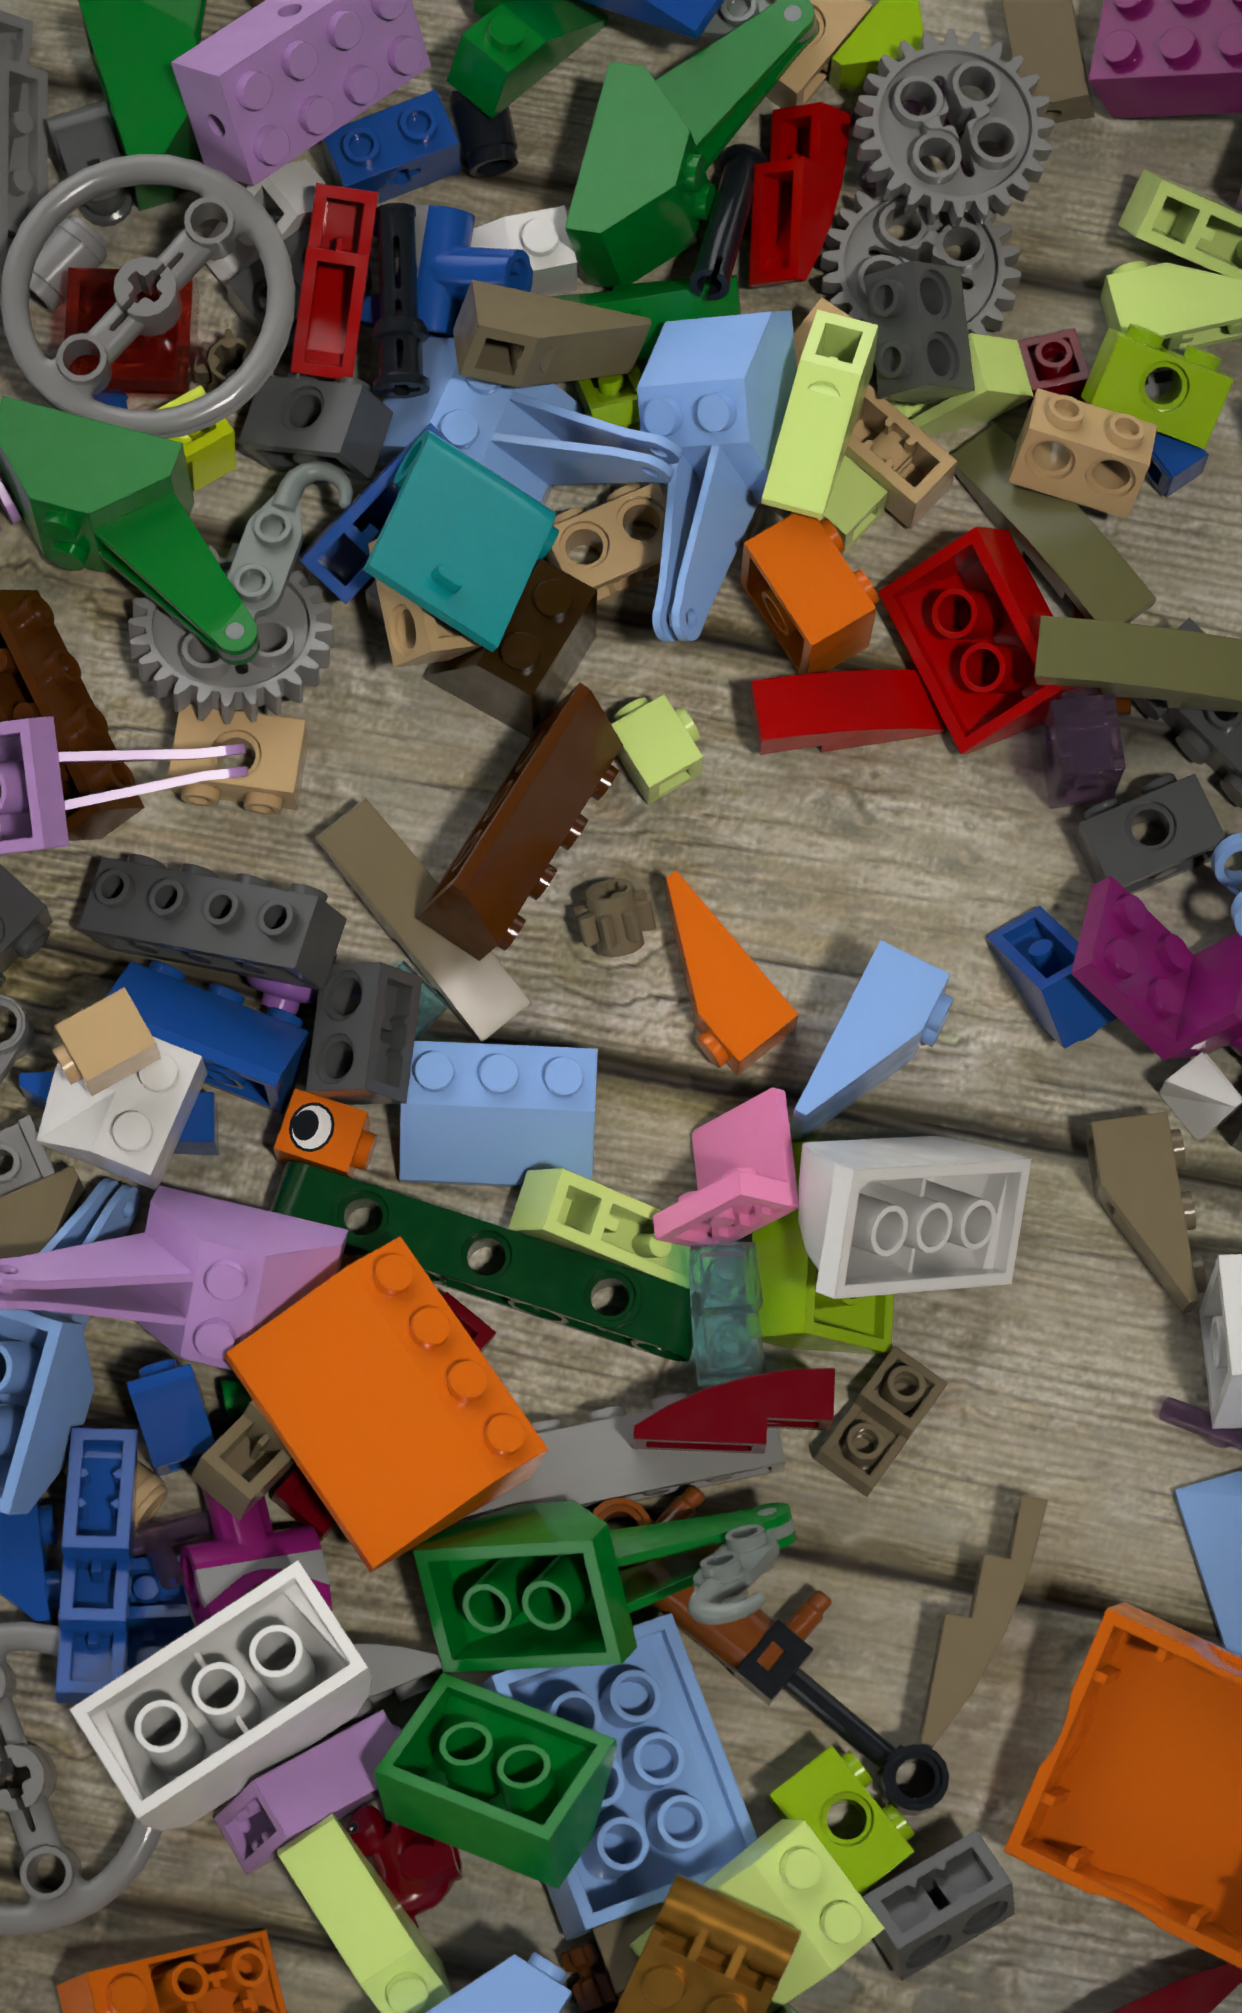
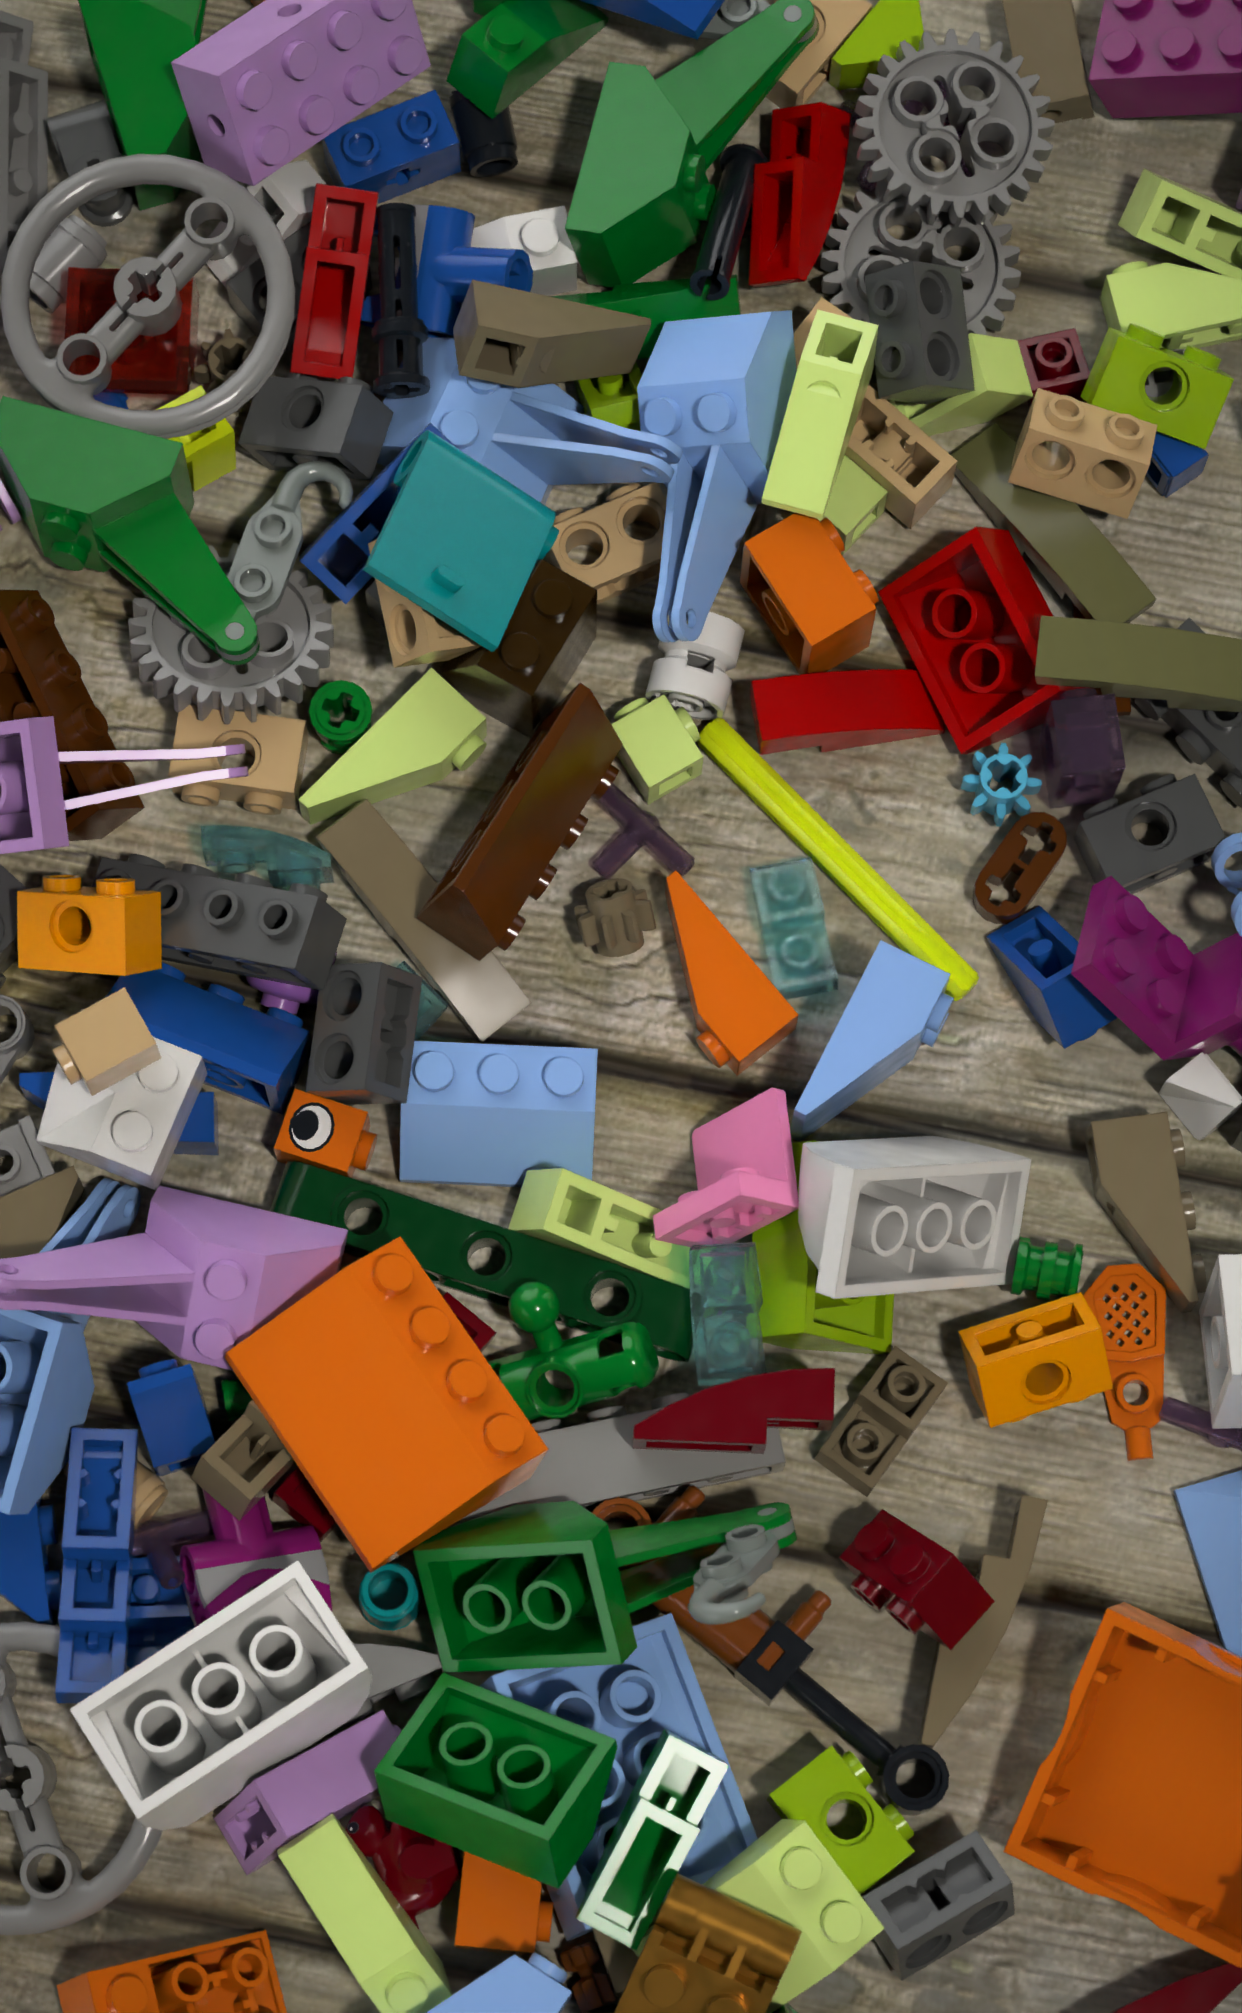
none -> light orange brick [17,874,162,976]
none -> clear light blue slope [201,825,334,891]
none -> yellowish green slope [298,668,487,825]
none -> green bush [309,680,373,755]
none -> teal piece [359,1563,422,1631]
none -> orange slope [455,1851,554,1956]
none -> green piece [488,1281,659,1420]
none -> slope [576,1729,729,1950]
none -> piece [592,783,695,879]
none -> white wheel [645,612,745,720]
none -> neon yellow axle [697,717,979,1001]
none -> clear light blue slope [749,857,838,1000]
none -> dark red brick [839,1509,995,1650]
none -> light orange brick [958,1292,1113,1428]
none -> medium azure gear [961,743,1042,827]
none -> reddish brown beam [973,812,1067,924]
none -> green bush [1010,1237,1084,1300]
none -> orange piece [1083,1263,1166,1461]

